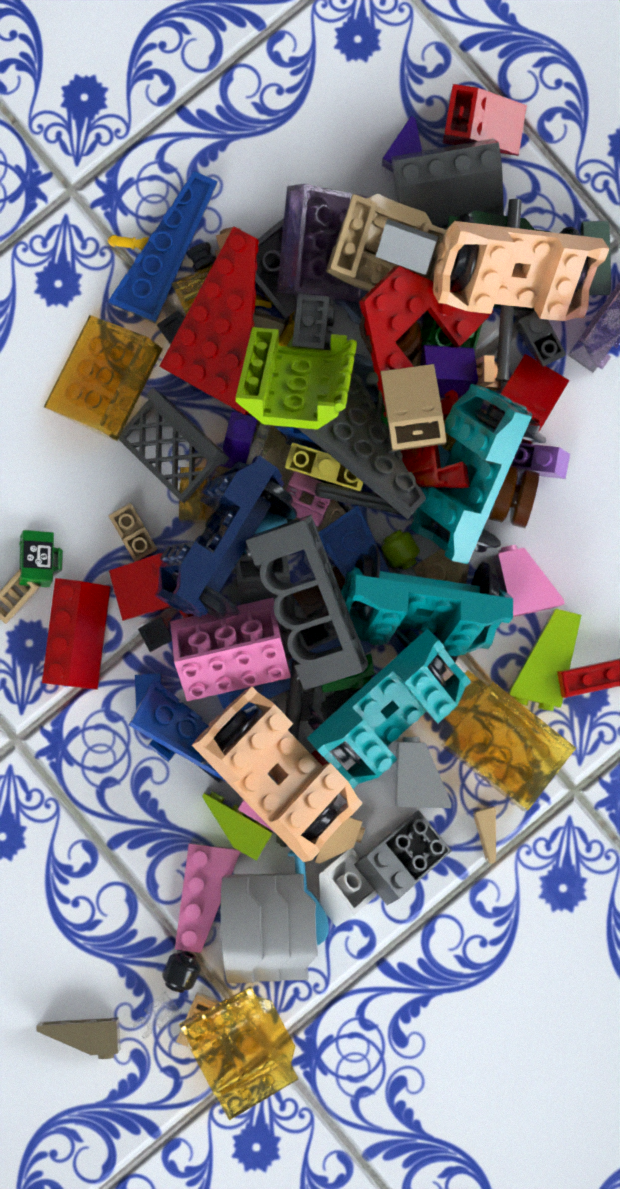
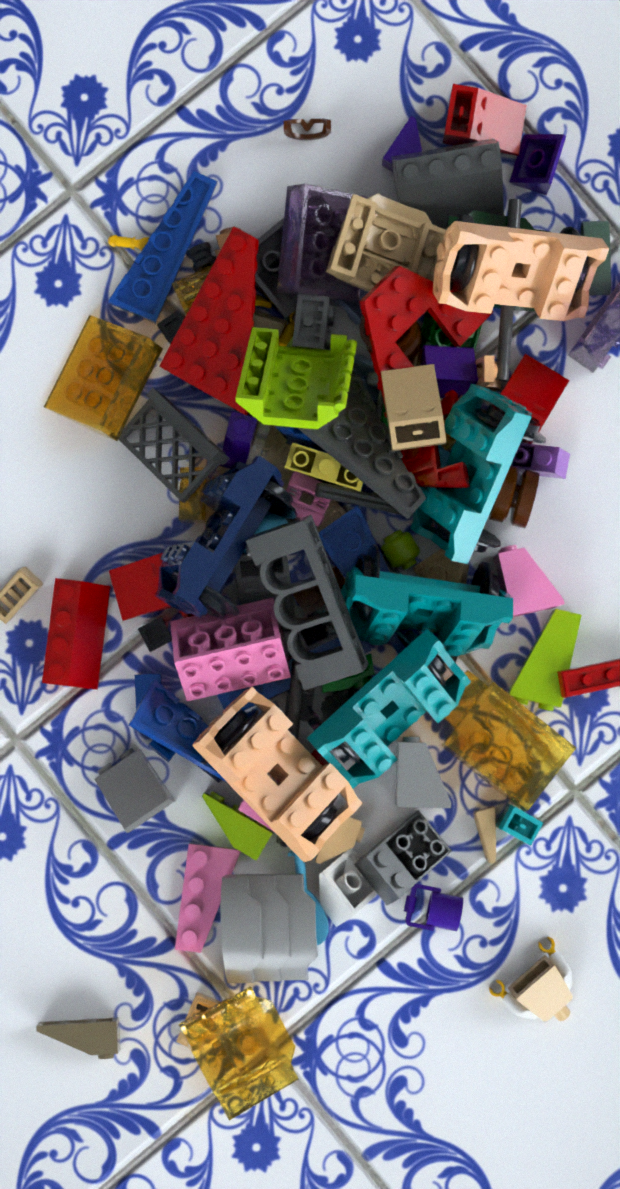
green piece [19,530,63,587] -> none
tan slope [108,502,157,562] -> none
clear plate [133,992,182,1039] -> none
black head [162,951,201,993] -> none
slope [376,219,438,275] -> none
dark grey slope [516,312,566,367] -> none
none -> light grey slope [94,748,175,833]
none -> reddish brown helmet [283,118,331,140]
none -> dark purple piece [404,884,464,932]
none -> torso [489,937,573,1022]
none -> teal slope [496,803,543,846]
none -> dark purple slope [509,134,566,195]

